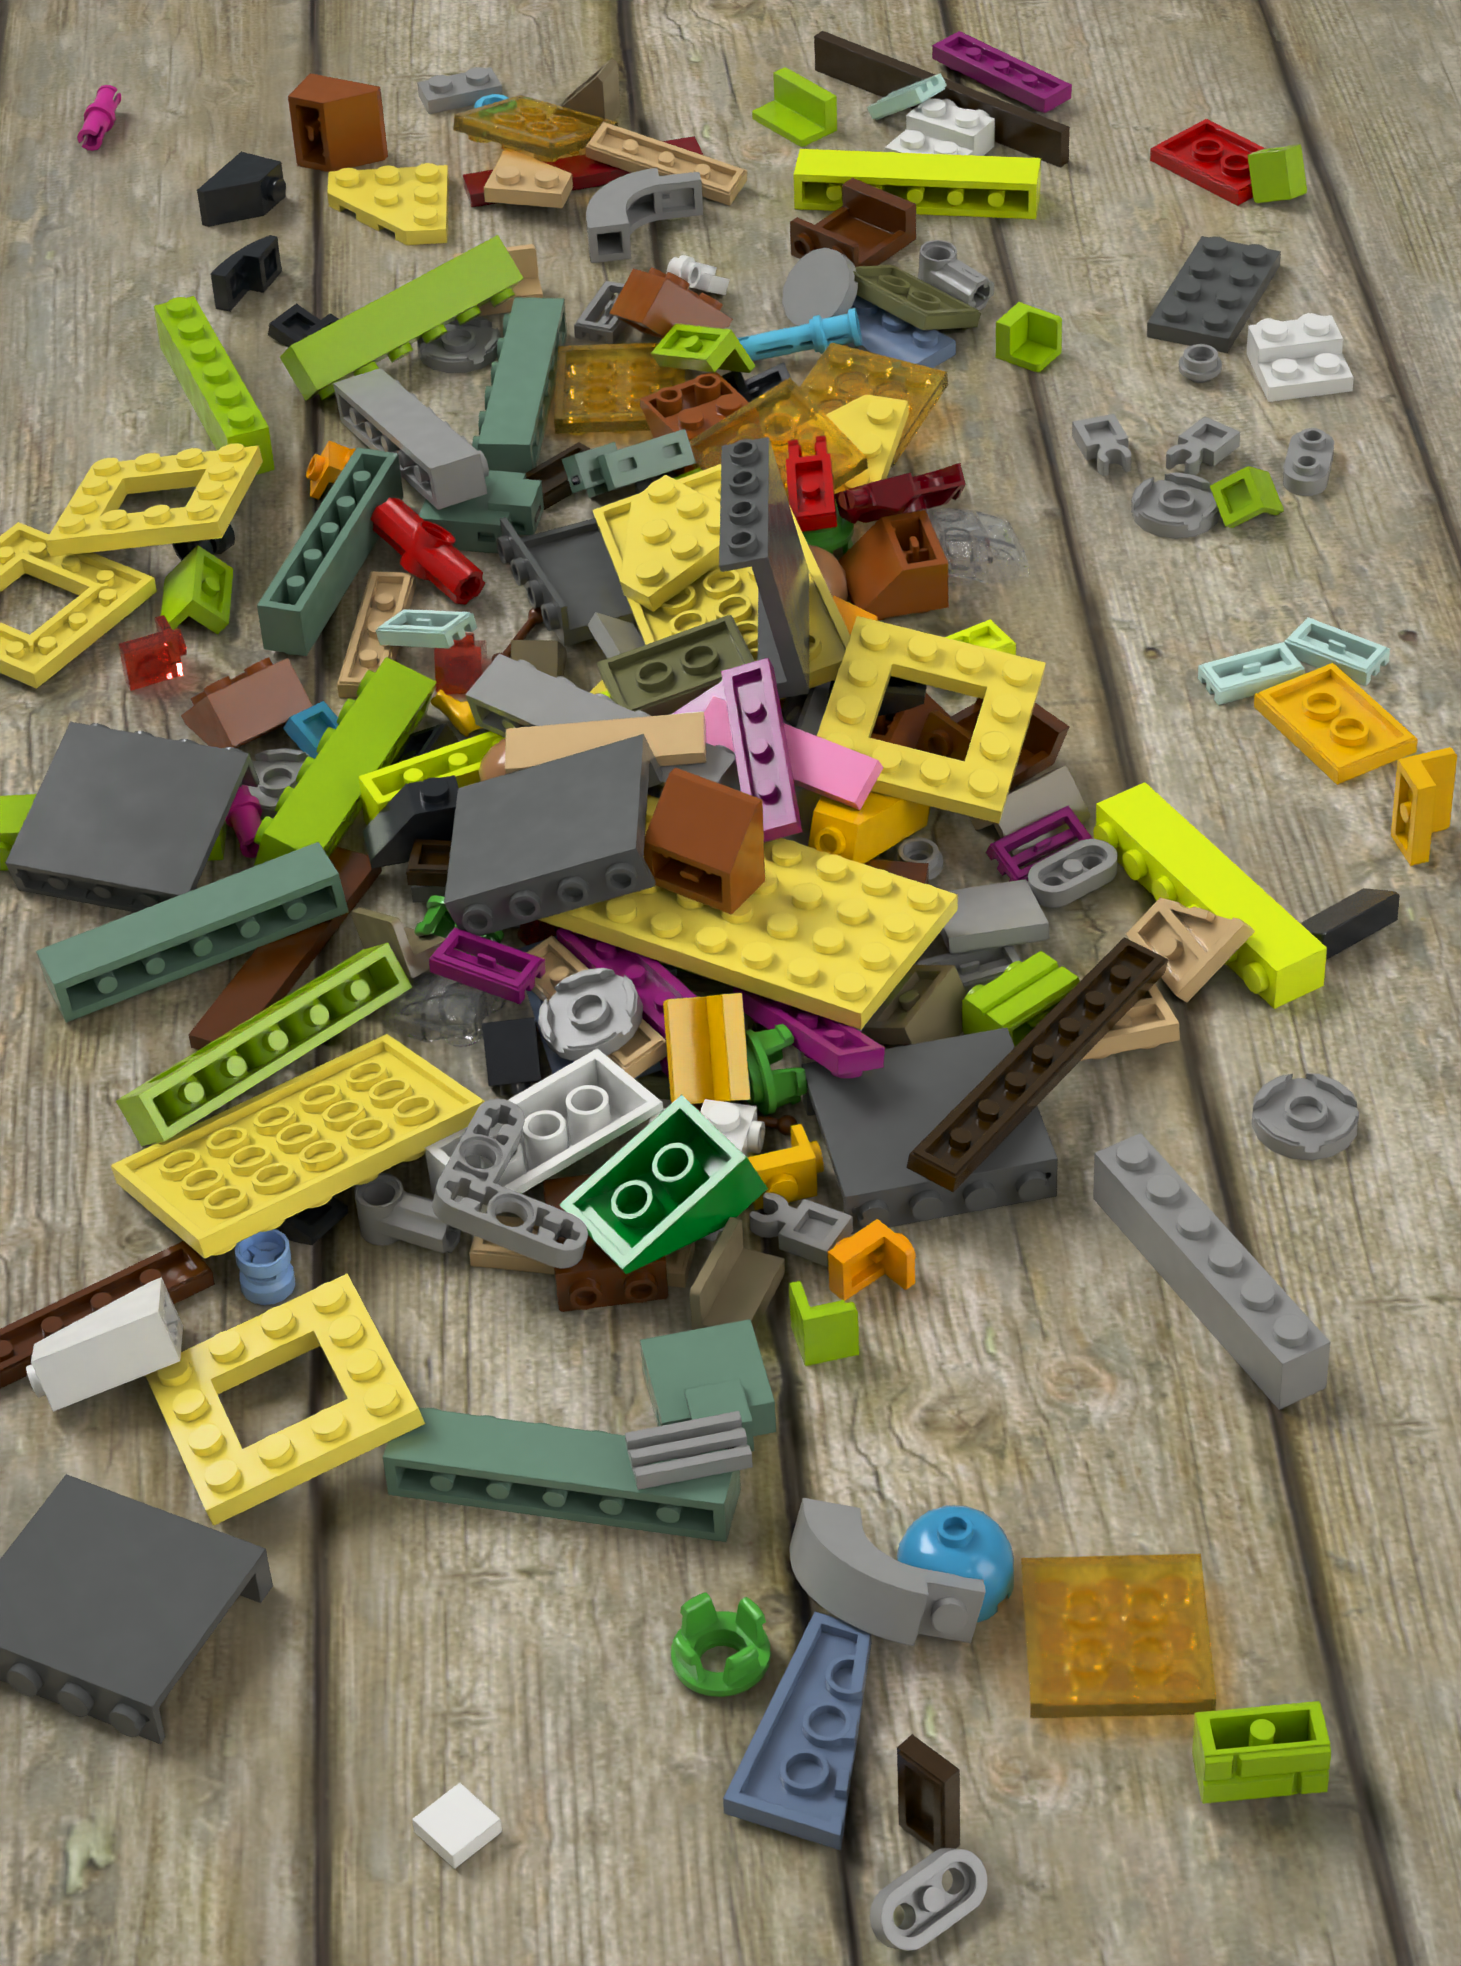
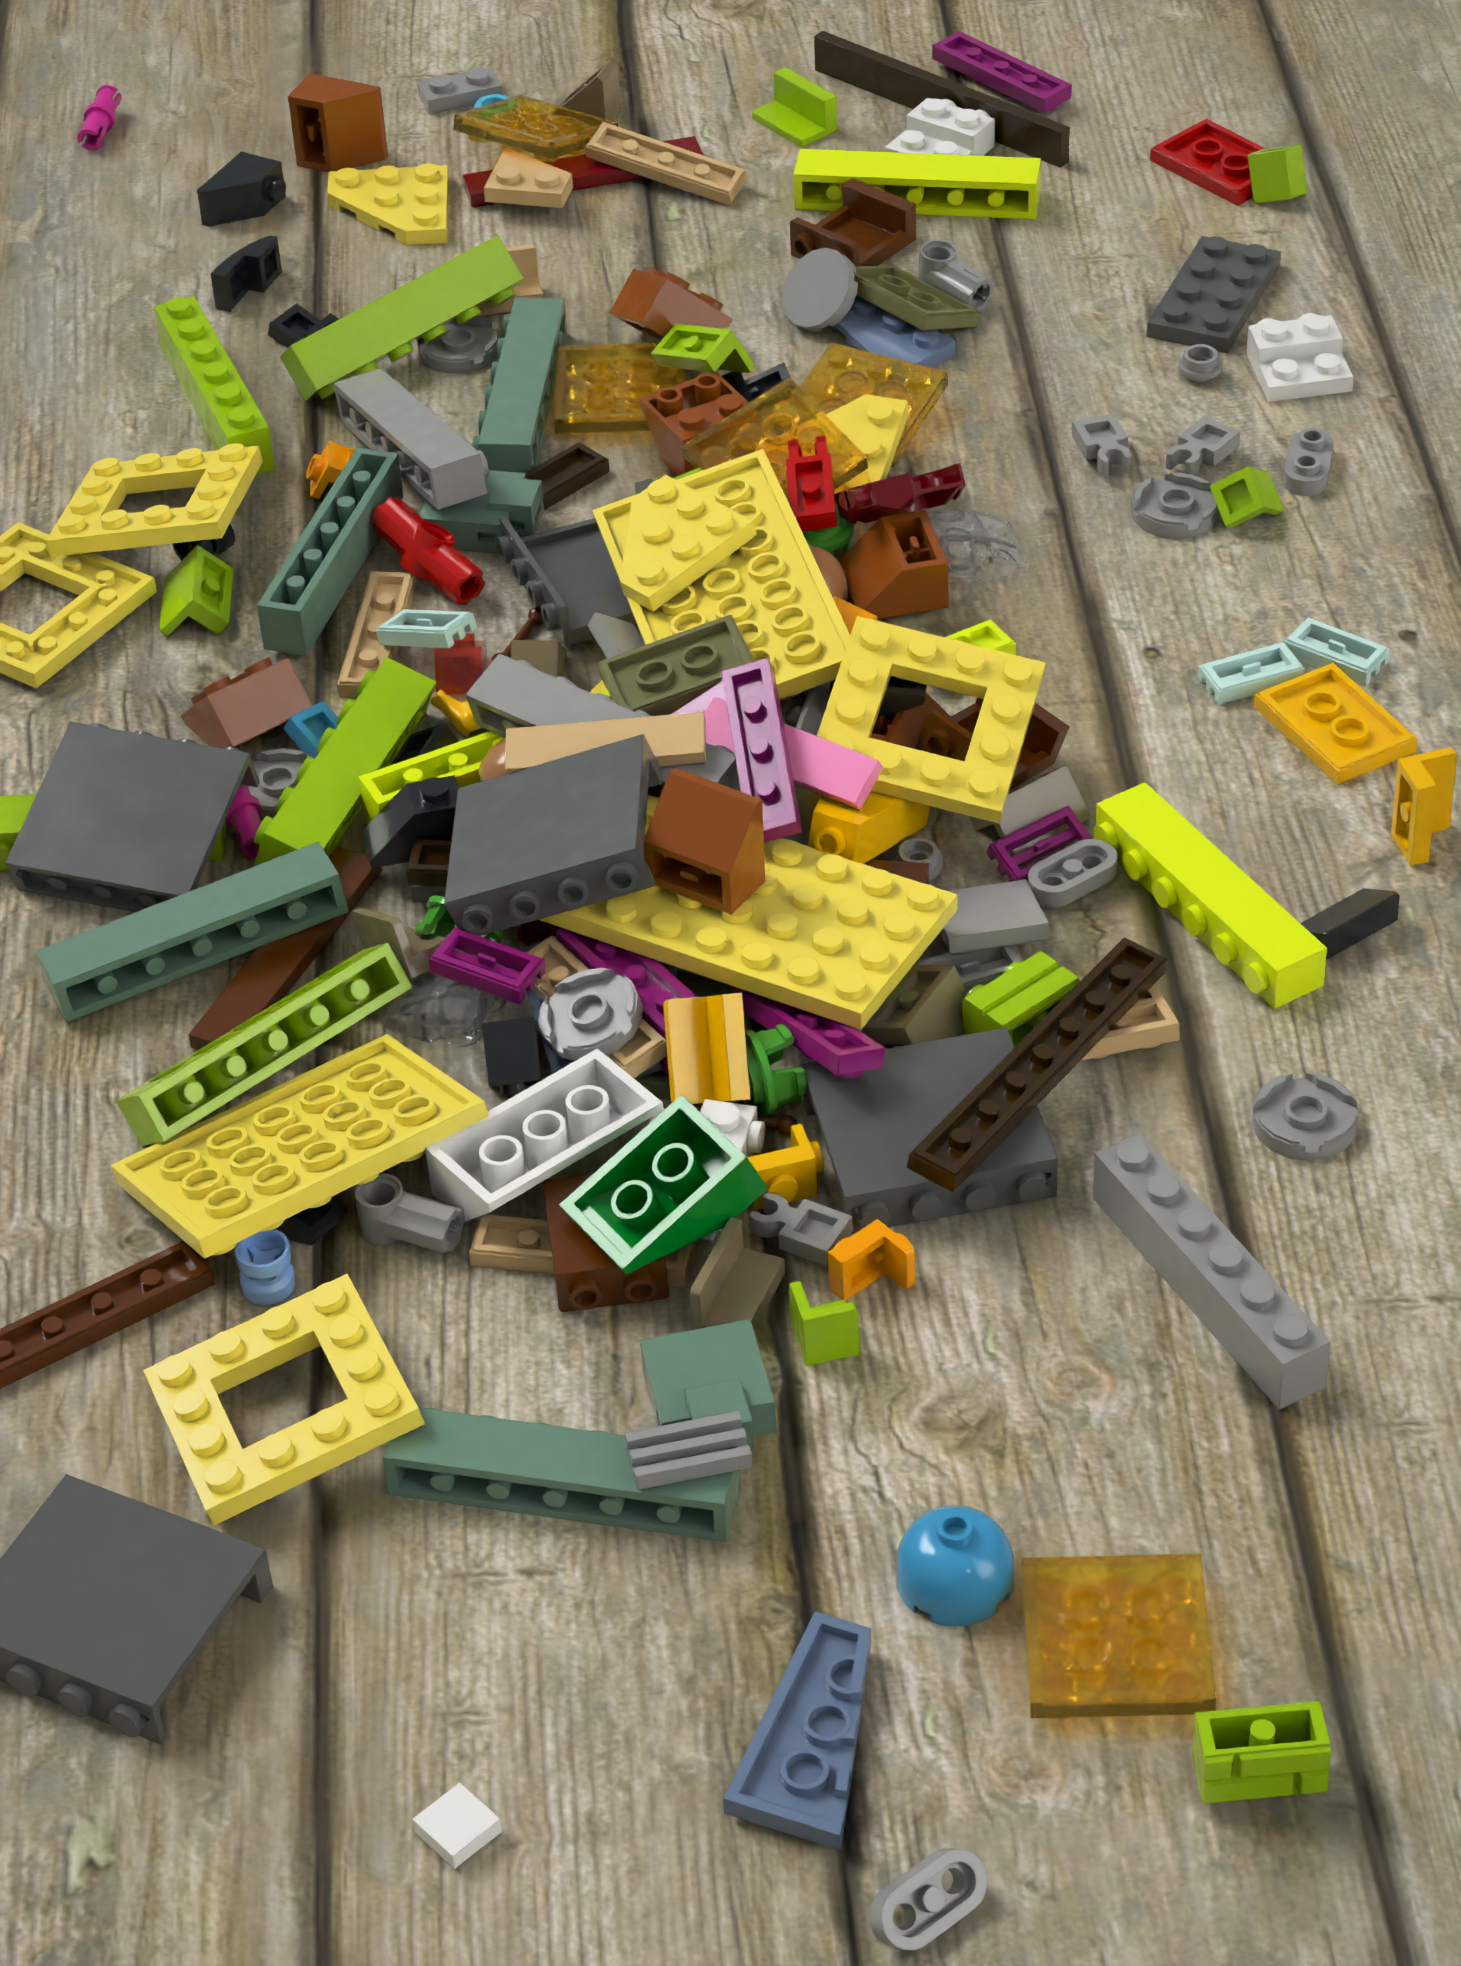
white slope [26,1277,183,1412] -> none
clear red bracket [118,615,187,691] -> none
light grey beam [432,1098,588,1268] -> none
sand green piece [562,429,696,498] -> none
light grey tile [574,281,628,345] -> none
light grey arch [586,168,703,263] -> none
white plate [666,255,730,295] -> none
bright green piece [671,1592,771,1697] -> none
dark grey panel [719,437,809,699] -> none
medium azure pin [737,308,862,361] -> none
light grey arch [789,1498,986,1646] -> none
light aqua tile [867,73,947,120] -> none
dark brown tile [897,1734,960,1852] -> none
lime panel [995,302,1062,372] -> none
tan wing [1126,897,1255,1003] -> none

